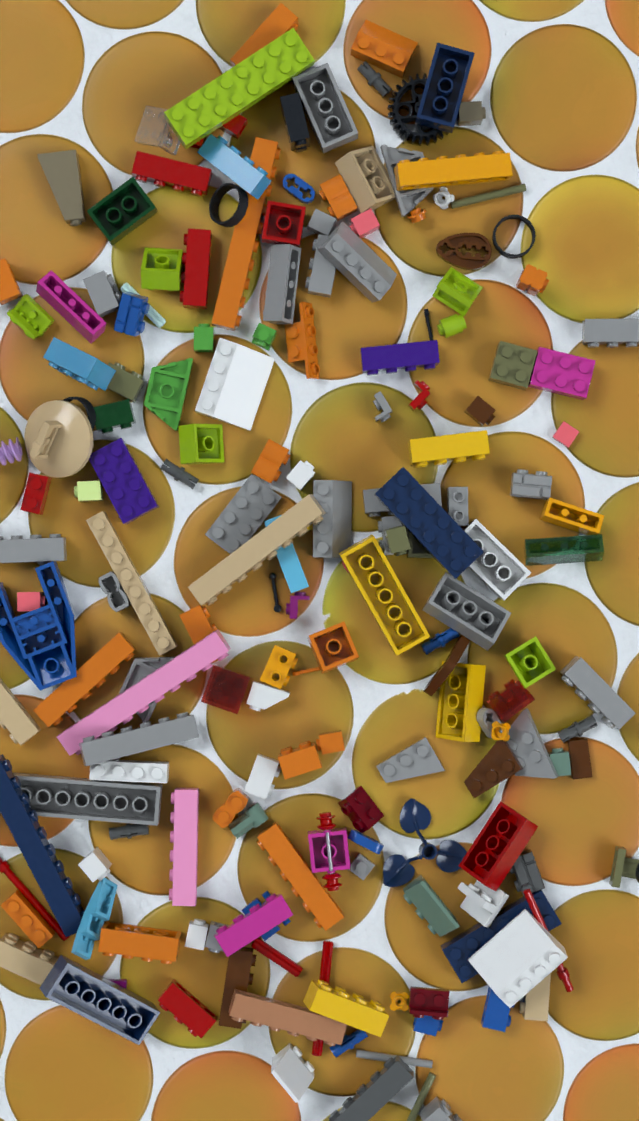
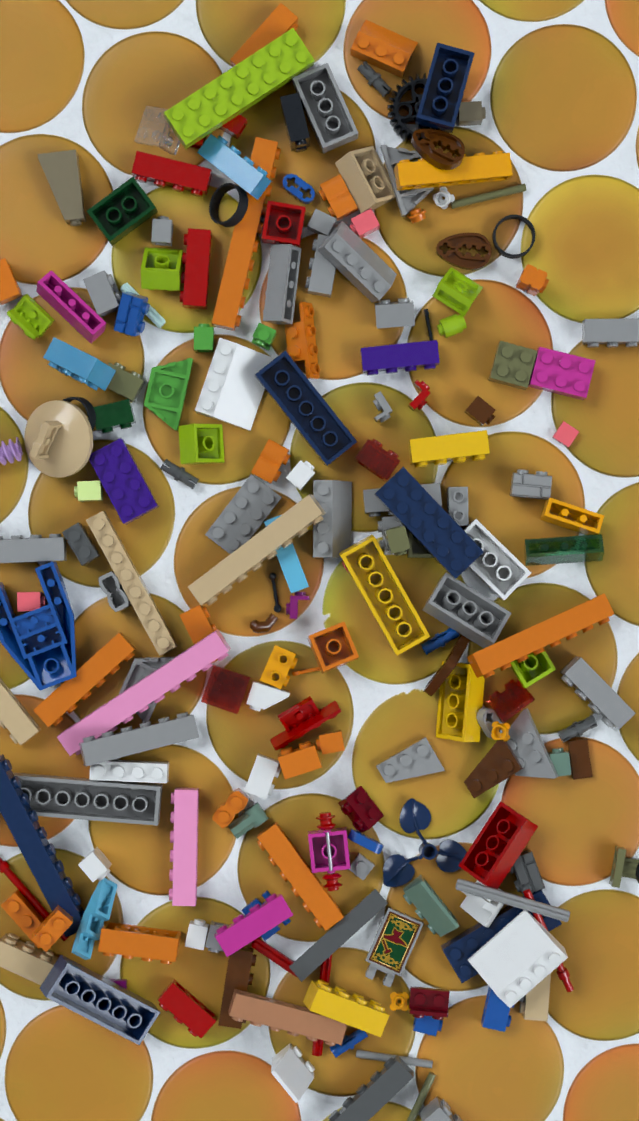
red brick [20,472,52,515] -> none
dark grey pin [109,823,149,840] -> none
none -> orange brick [32,905,73,952]
none -> dark grey brick [62,523,101,566]
none -> light grey brick [151,216,173,246]
none -> reddish brown arm [250,613,278,633]
none -> dark blue brick [255,351,357,466]
none -> red bracket [270,696,341,751]
none -> dark grey tile [289,889,388,982]
none -> clear red brick [354,439,400,482]
none -> tile [365,907,424,987]
none -> light grey brick [375,298,415,329]
none -> reddish brown piece [411,129,465,170]
none -> light grey axle [455,878,570,922]
none -> orange brick [467,593,614,679]

